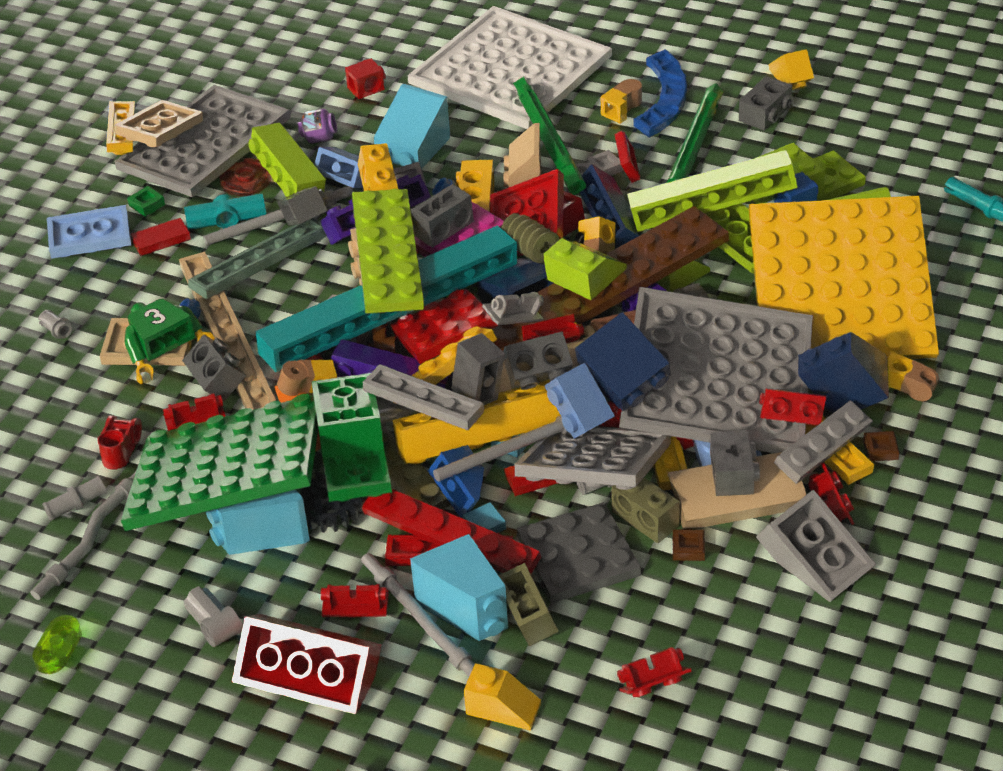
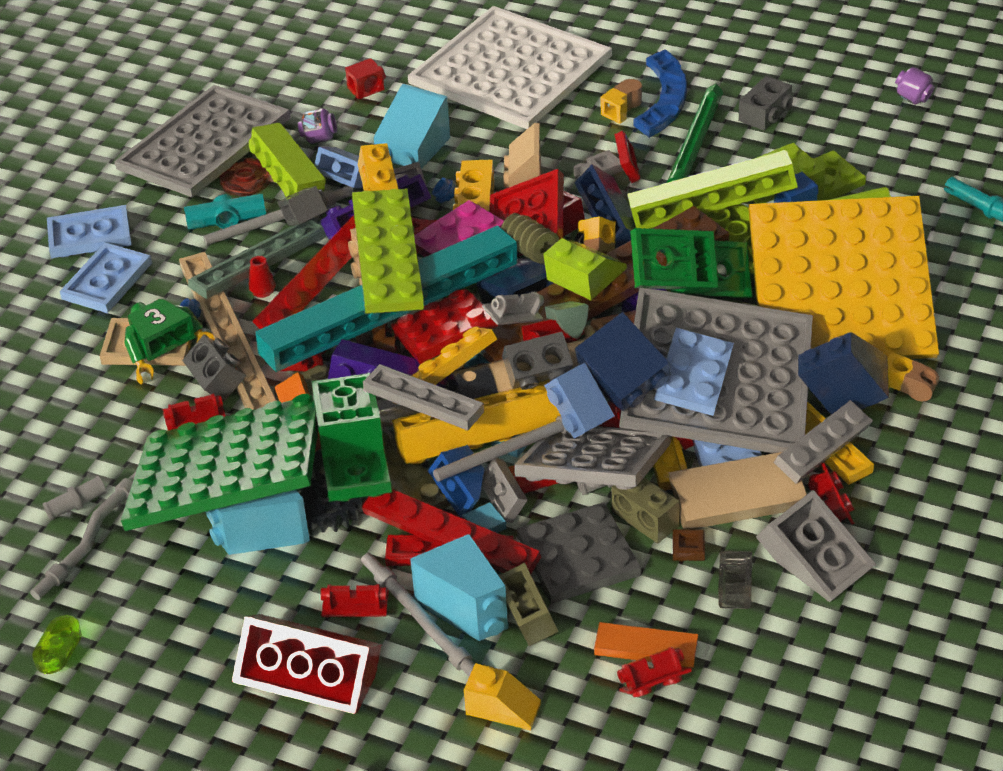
light grey pin [38,310,72,339] -> none
red piece [97,415,142,470] -> none
yellow plate [106,101,135,155] -> none
tan plate [115,100,203,147] -> none
green plate [127,186,166,217] -> none
red tile [130,218,191,256] -> none
light grey piece [184,586,243,647] -> none
medium nougat leg [277,360,337,396] -> none
dark grey brick [411,184,474,248] -> none
flat silver brick [451,333,505,405] -> none
green piece [513,76,586,195] -> none
flat silver brick [710,430,760,496] -> none
red hinge [759,388,826,425] -> none
yellow slope [768,49,814,90] -> none
reddish brown tile [863,431,899,461] -> none
none -> light blue plate [60,243,152,313]
none -> red cone [248,256,276,298]
none -> red plate [252,215,355,329]
none -> light grey plate [482,458,528,523]
none -> sand green tile [545,301,588,339]
none -> orange tile [594,622,698,668]
none -> green bracket [630,228,752,300]
none -> light blue plate [654,328,734,416]
none -> clear smoke slope [718,551,752,609]
none -> medium lavender head [895,67,935,104]

